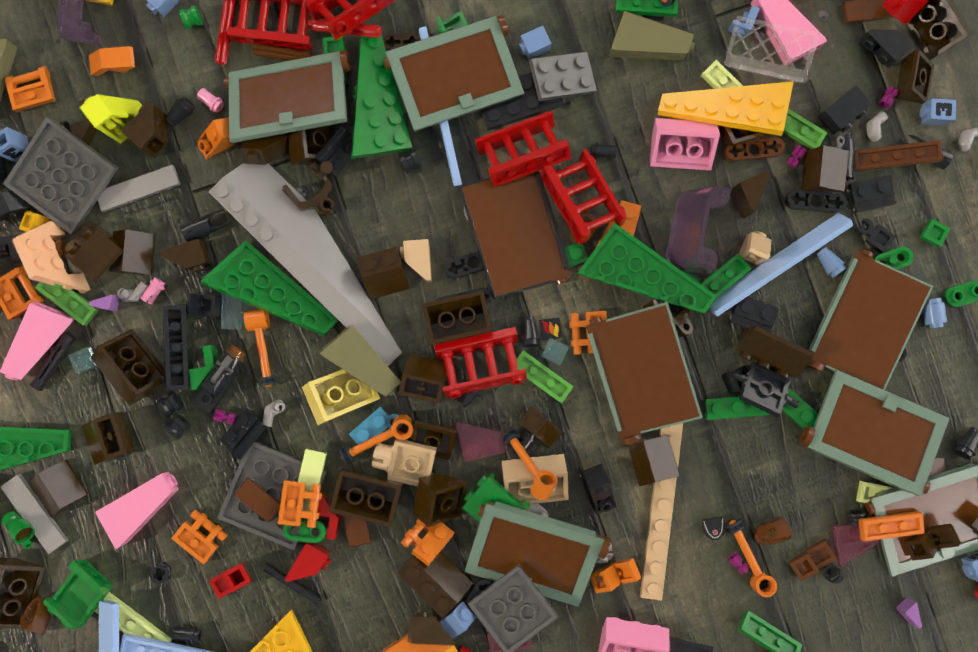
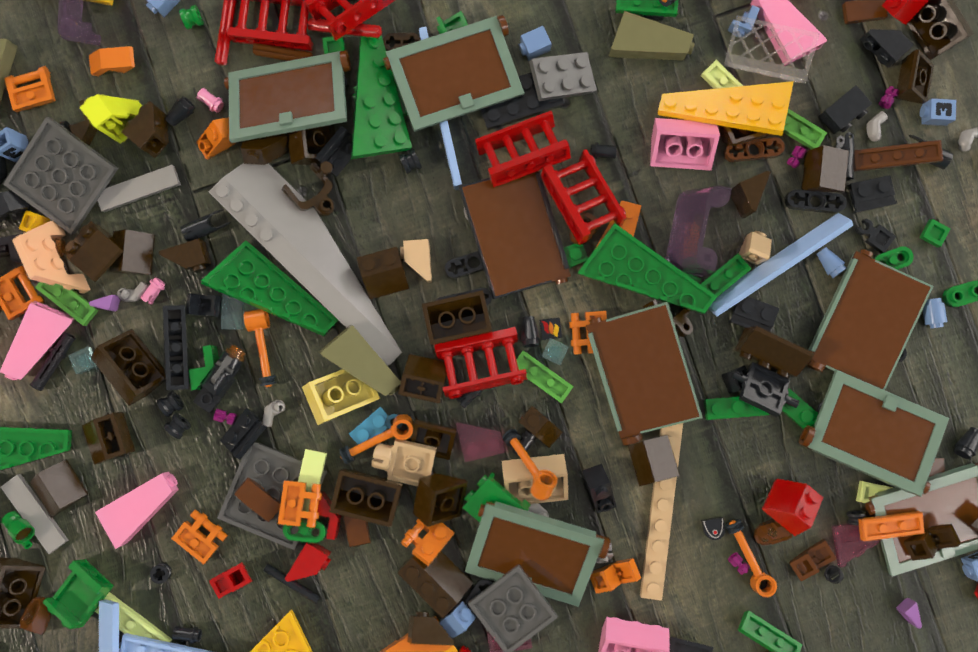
none -> red slope [762,479,823,536]

